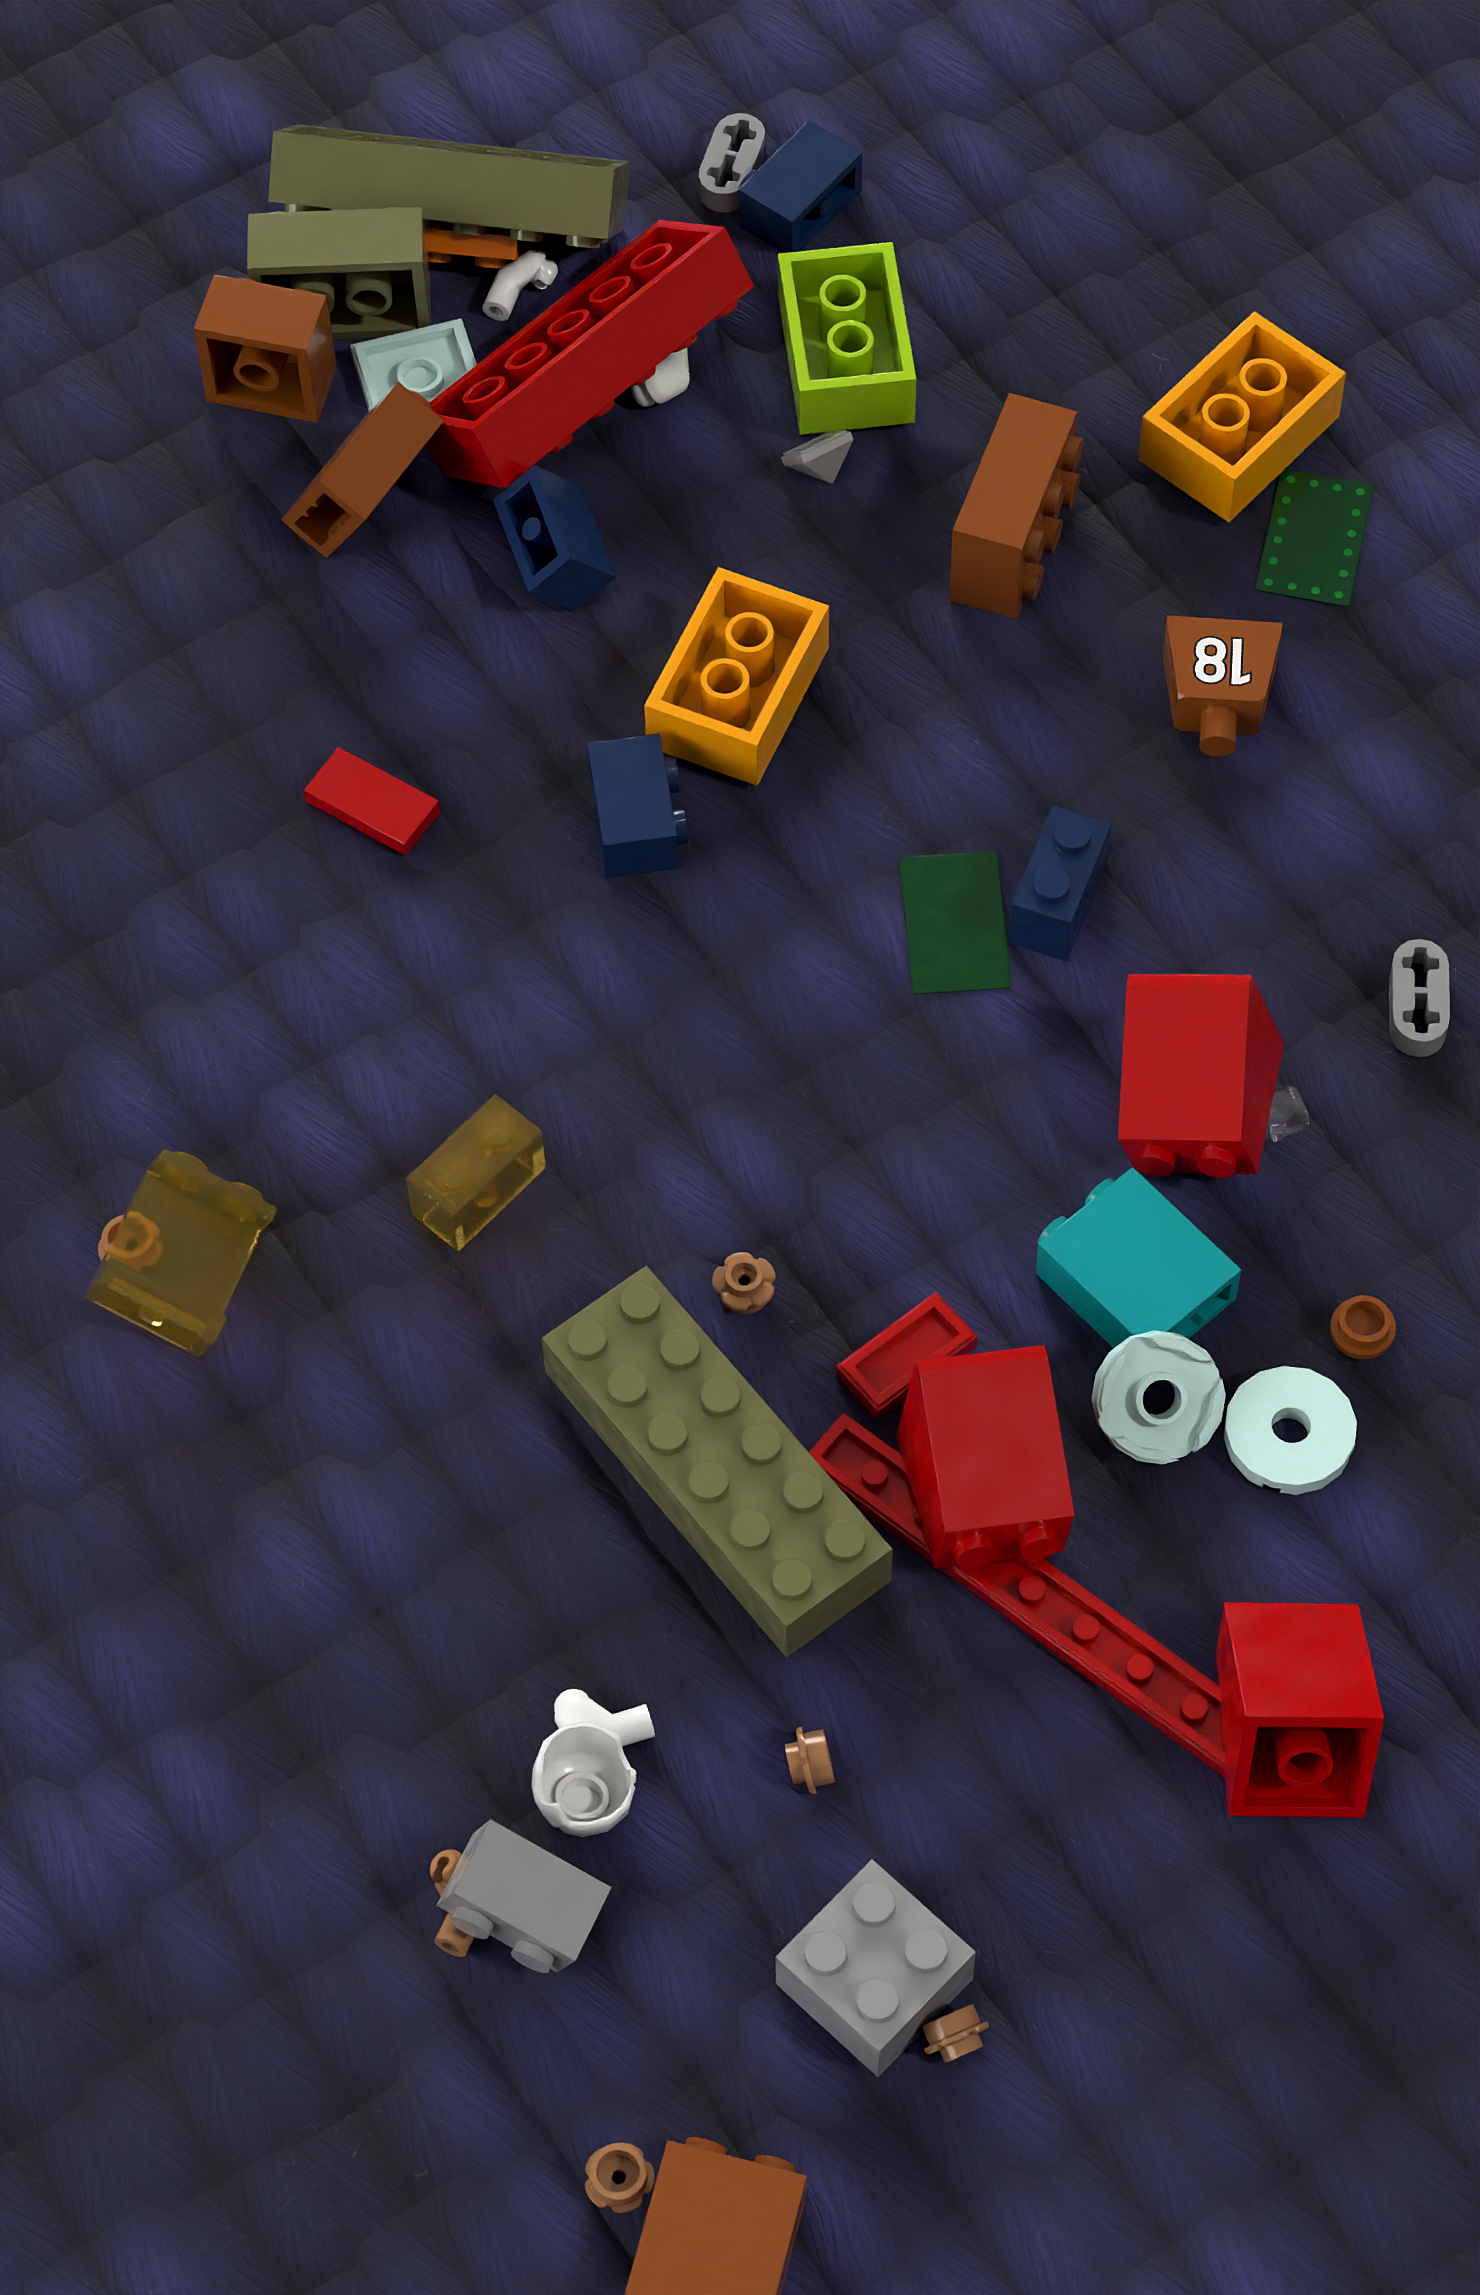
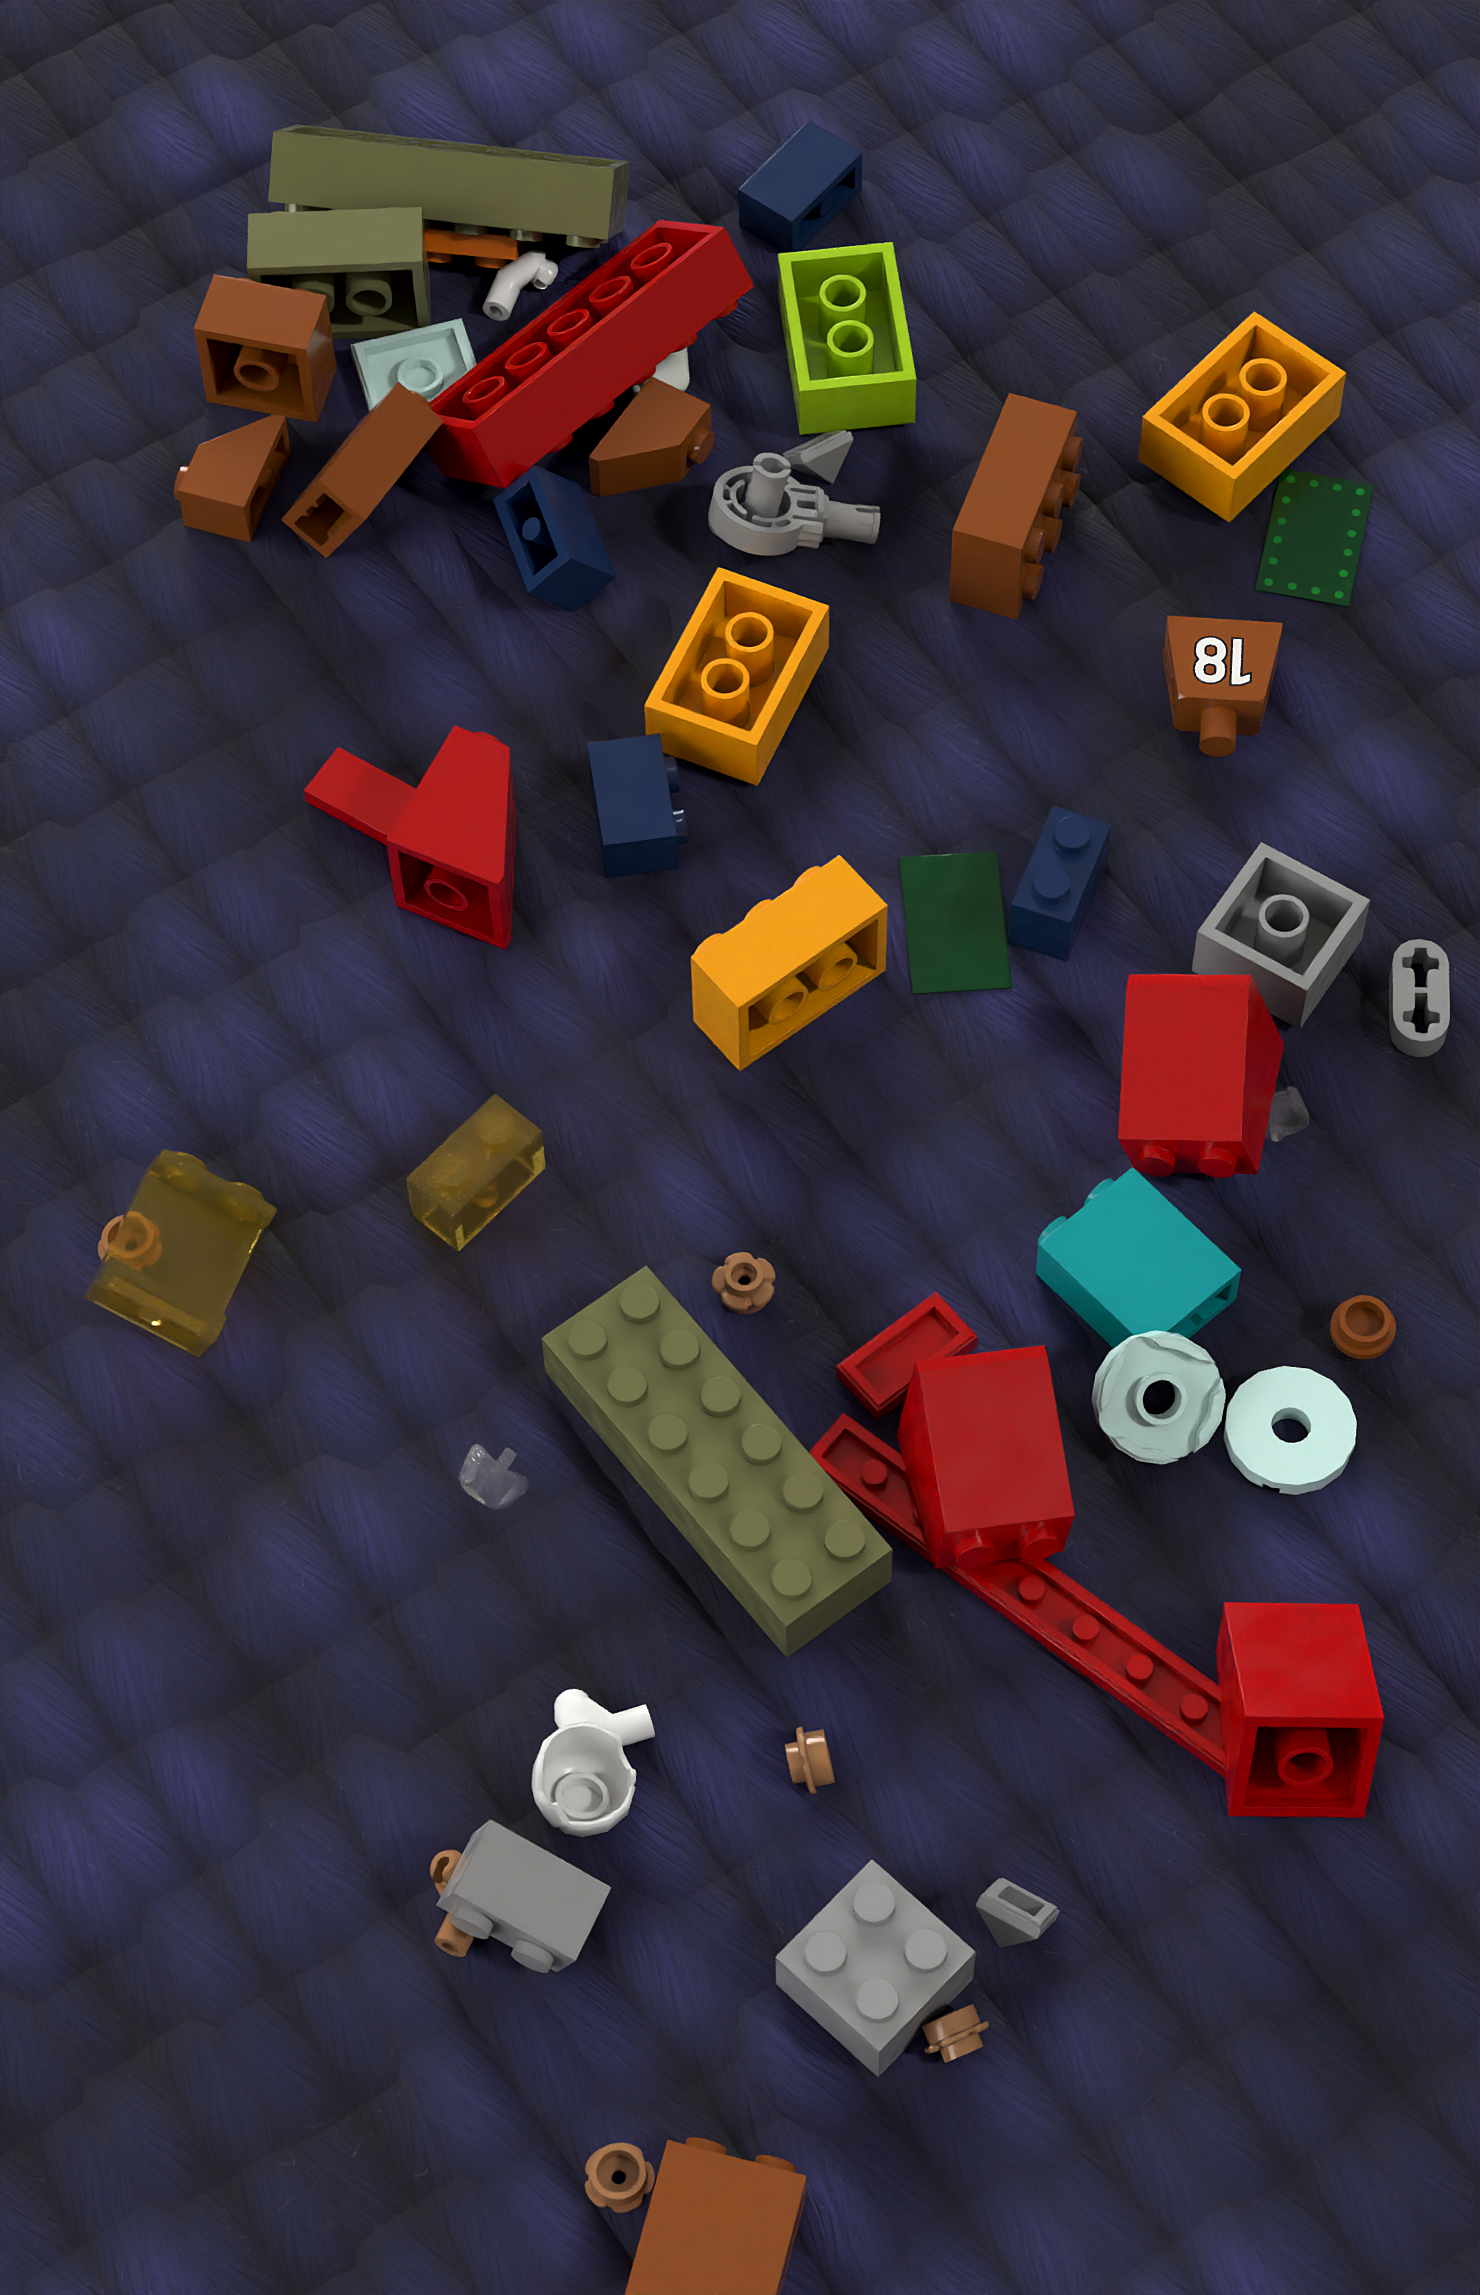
light grey beam [698,113,765,213] -> none
none -> dark orange slope [174,414,291,542]
none -> red slope [386,725,517,950]
none -> clear piece [458,1444,529,1510]
none -> dark orange slope [589,376,715,497]
none -> light orange brick [691,855,888,1071]
none -> light grey pin [708,453,880,556]
none -> light grey slope [976,1878,1060,1948]
none -> light grey brick [1192,842,1370,1029]

